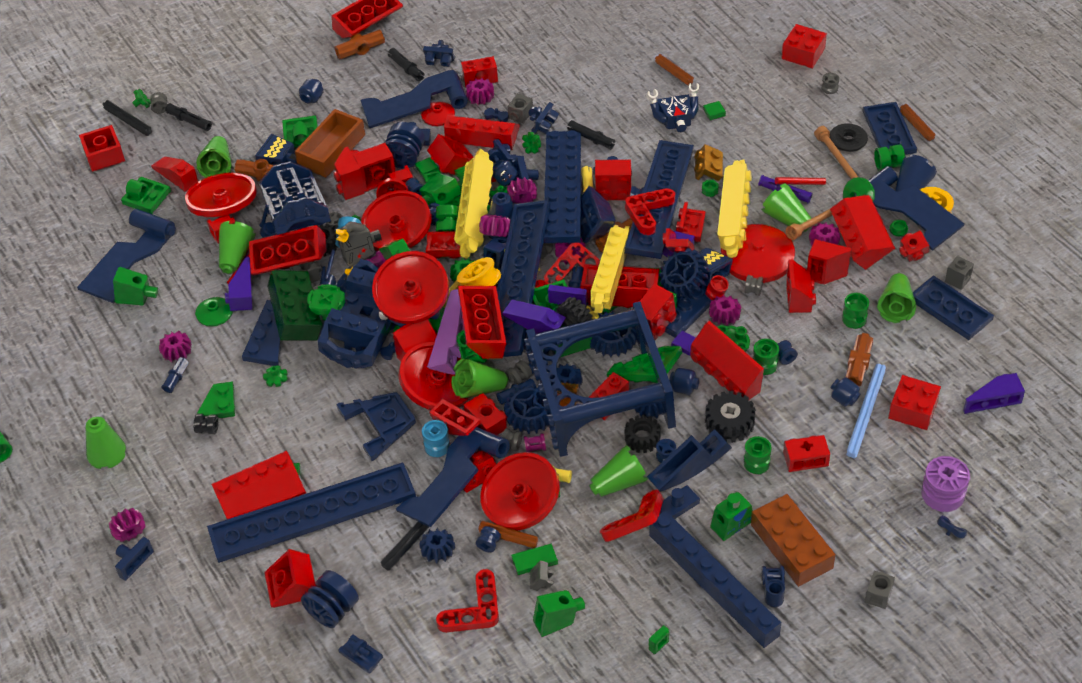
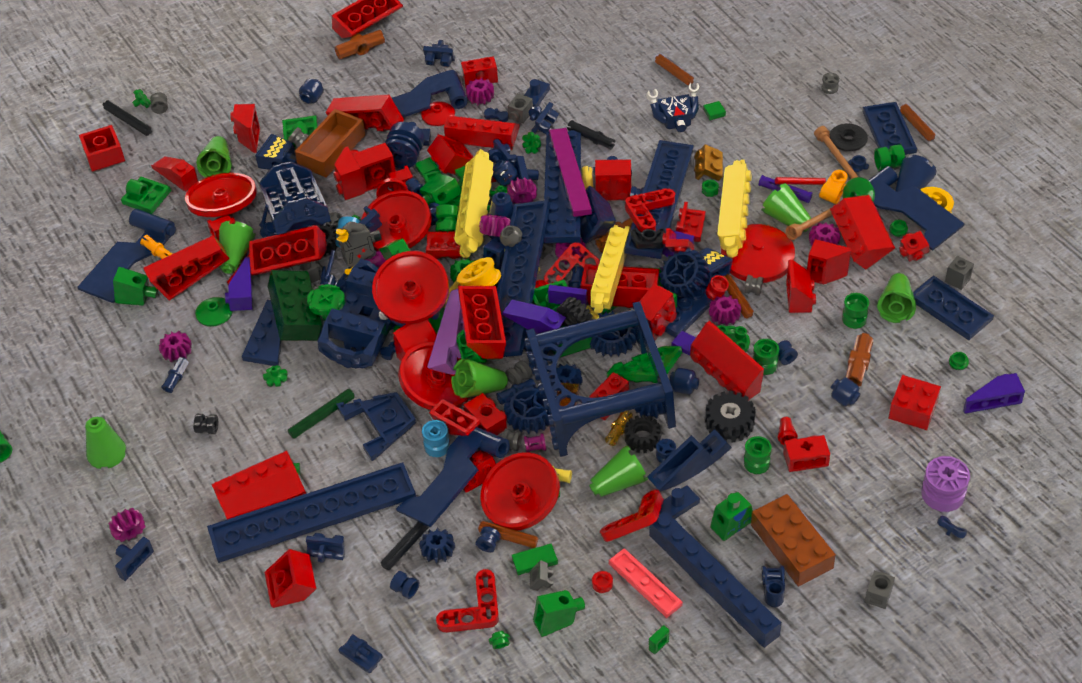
black pin [165,103,212,131] -> none
green wing [197,381,235,419] -> none
dark orange piece [234,159,275,182] -> none
dark blue wheel [301,570,359,628] -> none
black pin [388,48,425,81] -> none
red brick [782,24,827,69] -> none
light blue axle [846,363,886,458] -> none
none -> light orange pin [140,235,172,259]
none -> red wedge [143,235,230,301]
none -> red slope [230,104,260,153]
none -> dark grey wheel [288,127,309,148]
none -> dark green axle [288,389,355,439]
none -> dark blue hips [306,533,345,563]
none -> red wedge [325,94,404,132]
none -> dark blue bracket [359,206,382,232]
none -> dark blue wheel [390,571,420,599]
none -> green plate [489,631,510,649]
none -> dark grey plate [500,225,522,247]
none -> dark blue tile [524,79,550,107]
none -> magenta tile [549,128,592,217]
none -> red tile [592,571,613,593]
none -> clear yellow pin [605,410,633,446]
none -> coral tile [609,548,683,618]
none -> black piece [631,228,665,249]
none -> dark orange axle [723,274,754,319]
none -> red cone [777,417,798,446]
none -> light orange piece [819,170,848,204]
none -> dark blue plate [848,155,869,172]
none -> green plate [949,352,969,370]

